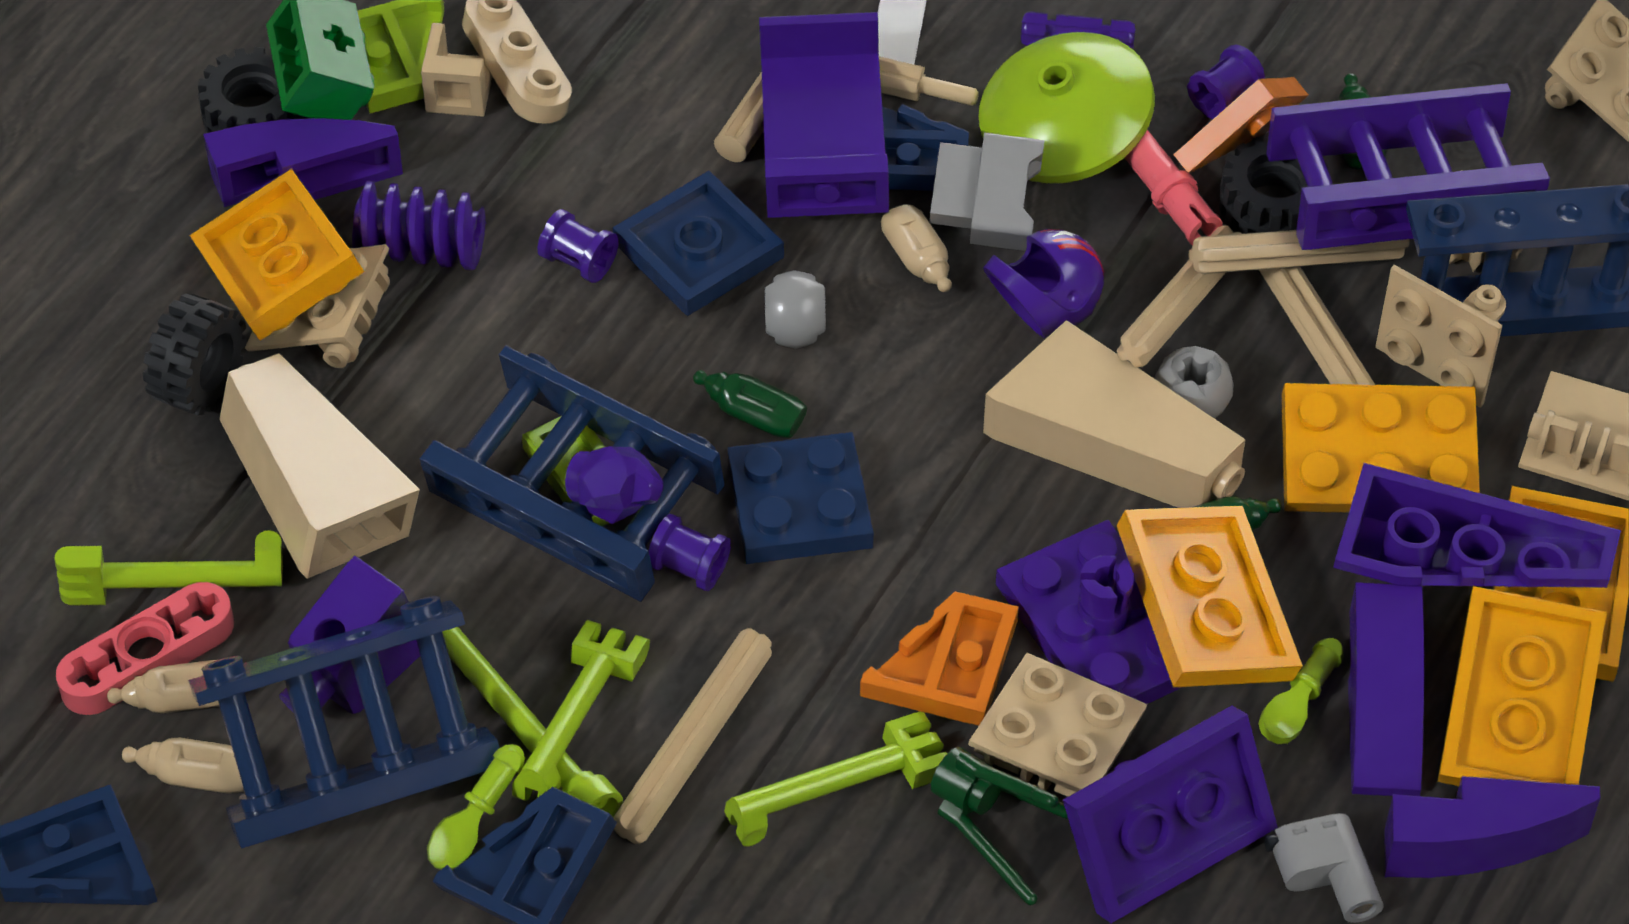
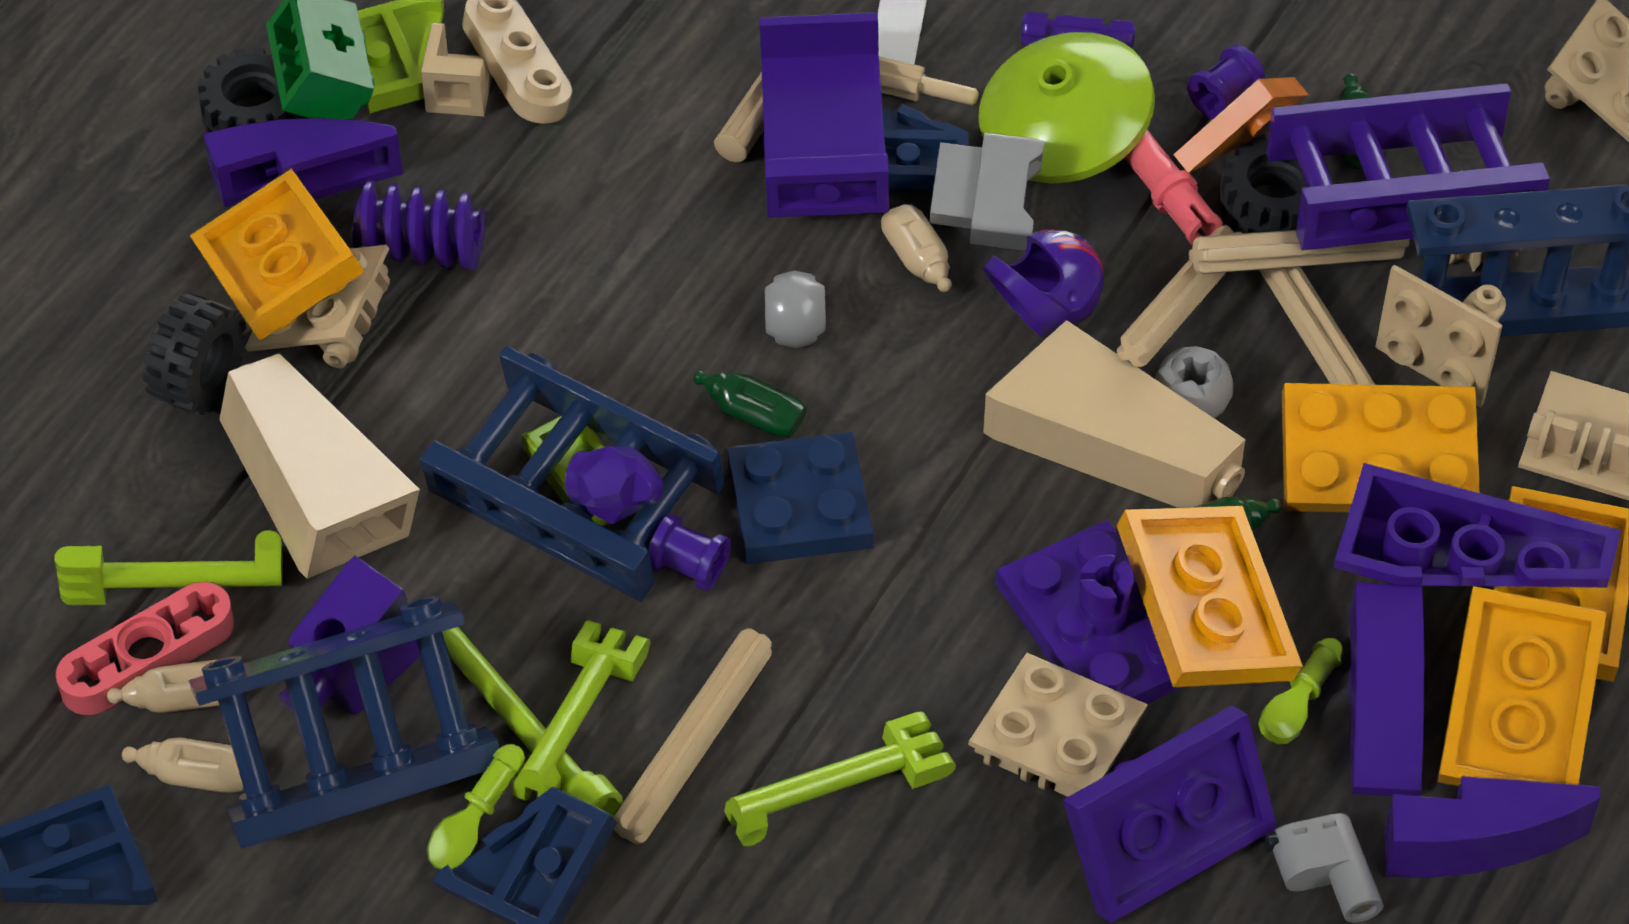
dark purple bush [537,209,619,283] -> none
dark blue plate [613,171,784,317] -> none
orange wing [860,591,1019,726] -> none
dark green plant [931,747,1068,905] -> none

